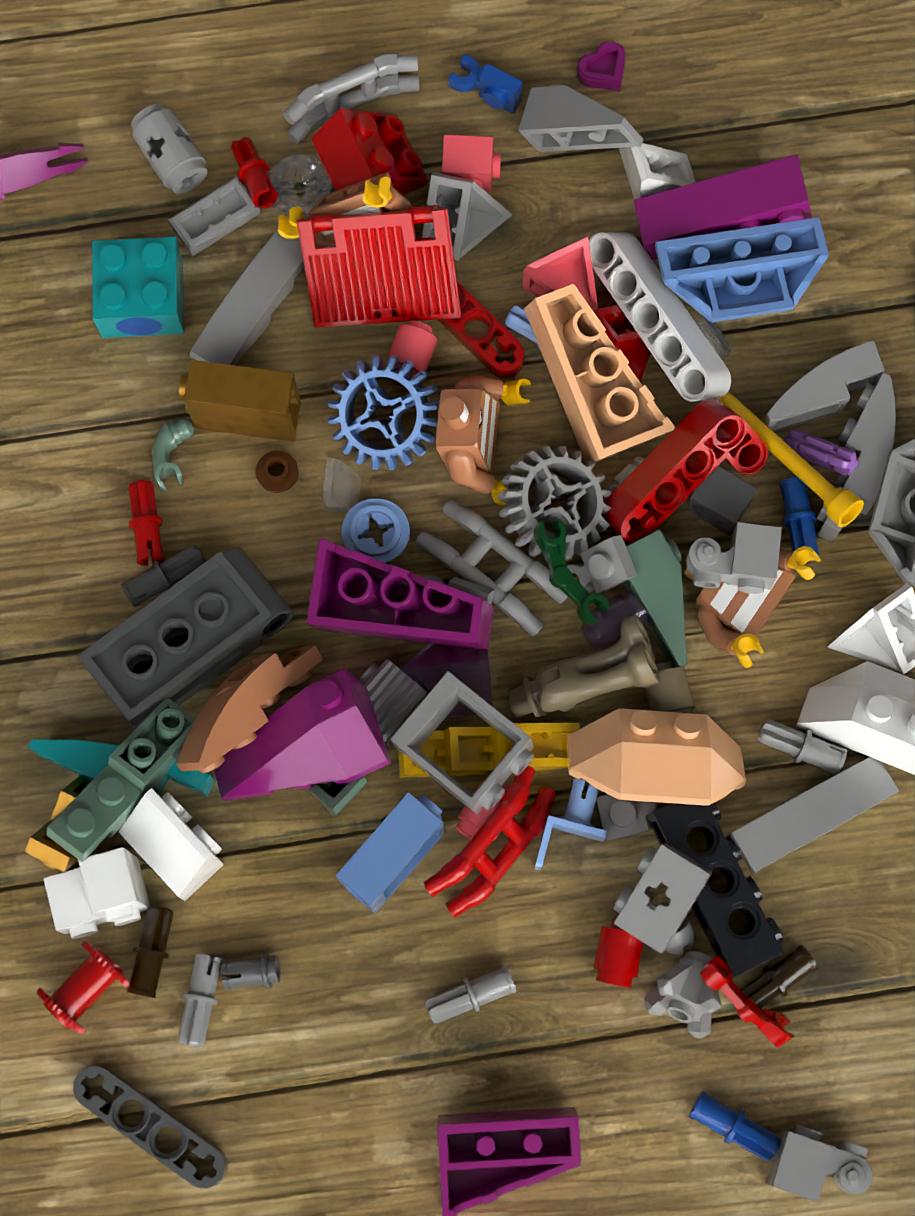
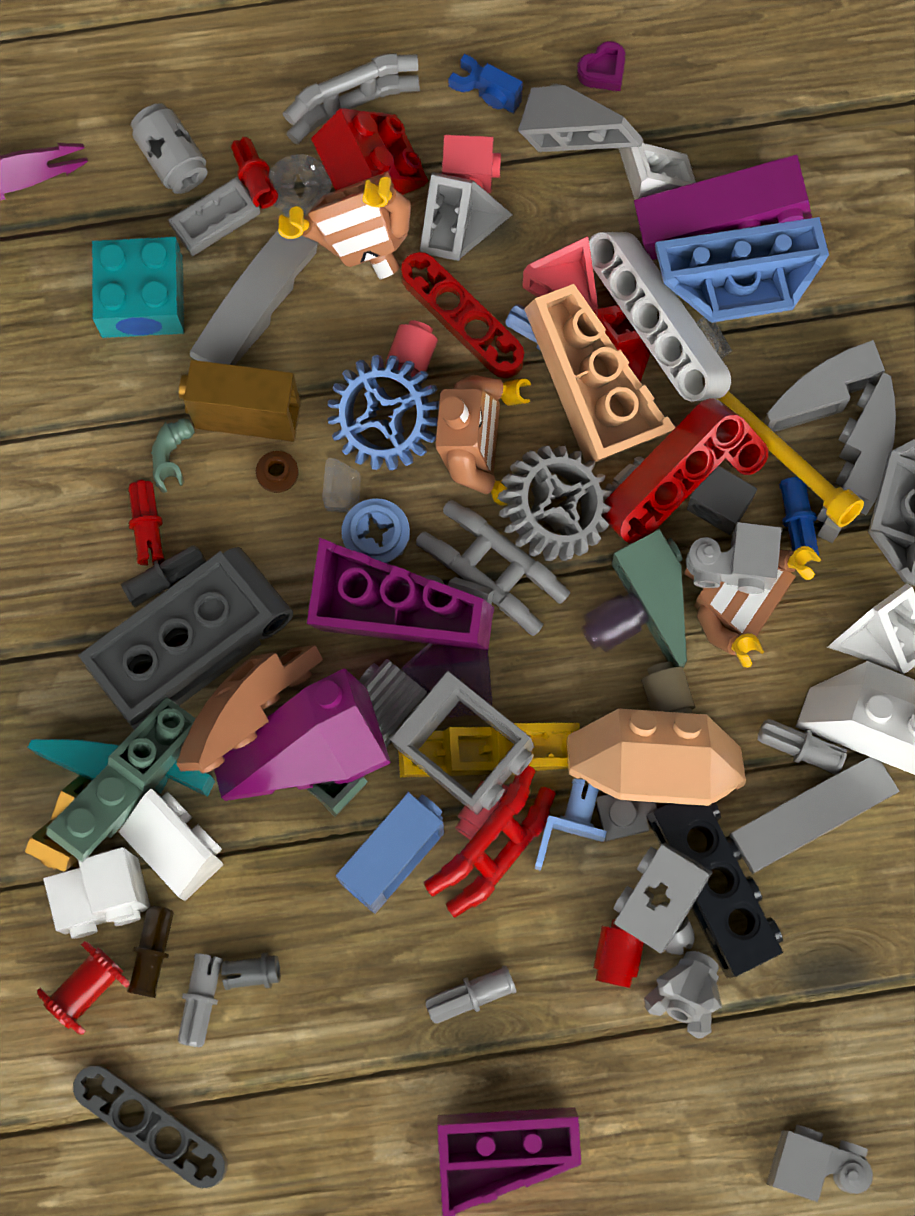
red window [297,205,462,328] -> none
dark tan piece [508,614,661,719] -> none
dark green piece [534,519,610,625] -> none
light grey plate [567,535,638,593] -> none
blue axle [689,1091,781,1161] -> none
red piece [700,955,795,1047] -> none
dark brown axle [740,945,818,1009] -> none
medium lavender axle [783,429,859,475] -> none

